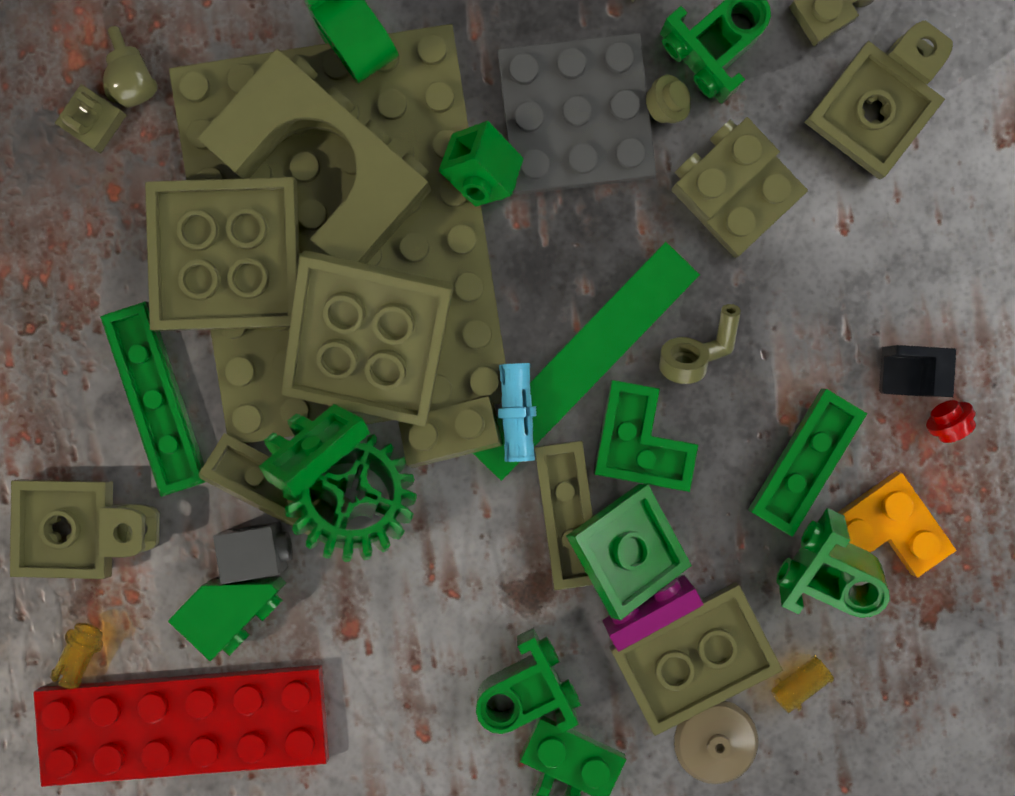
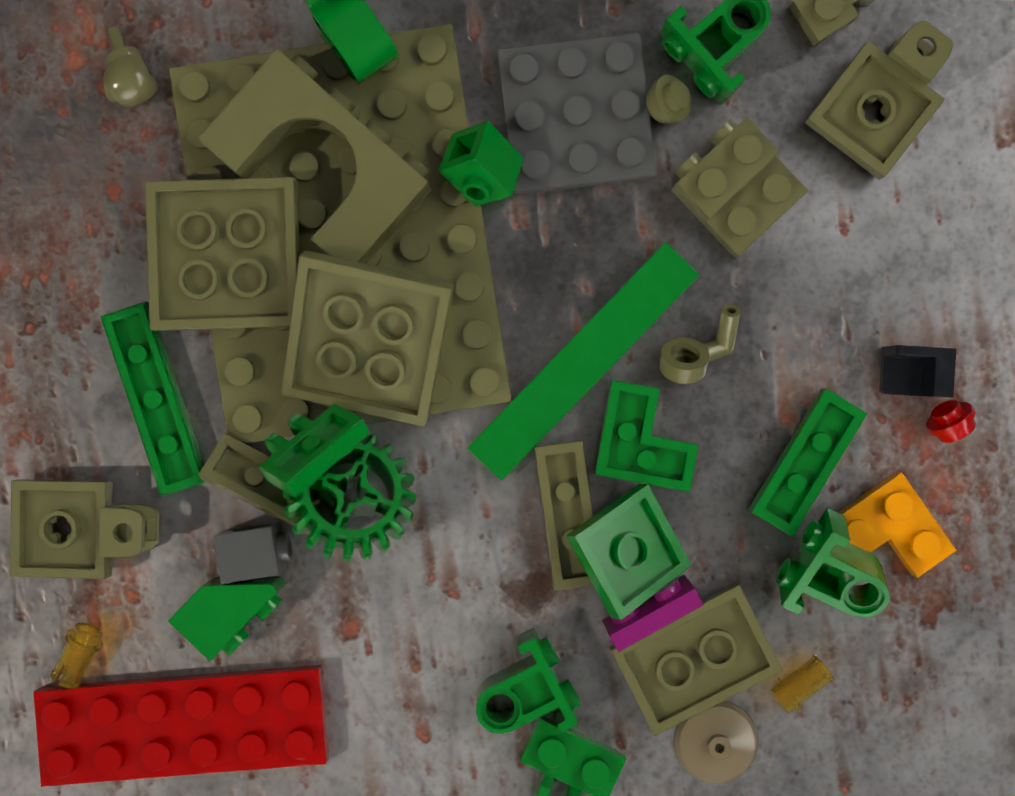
olive tile [55,84,127,154] -> none
olive plate [398,396,503,468] -> none
medium azure pin [498,363,537,462] -> none

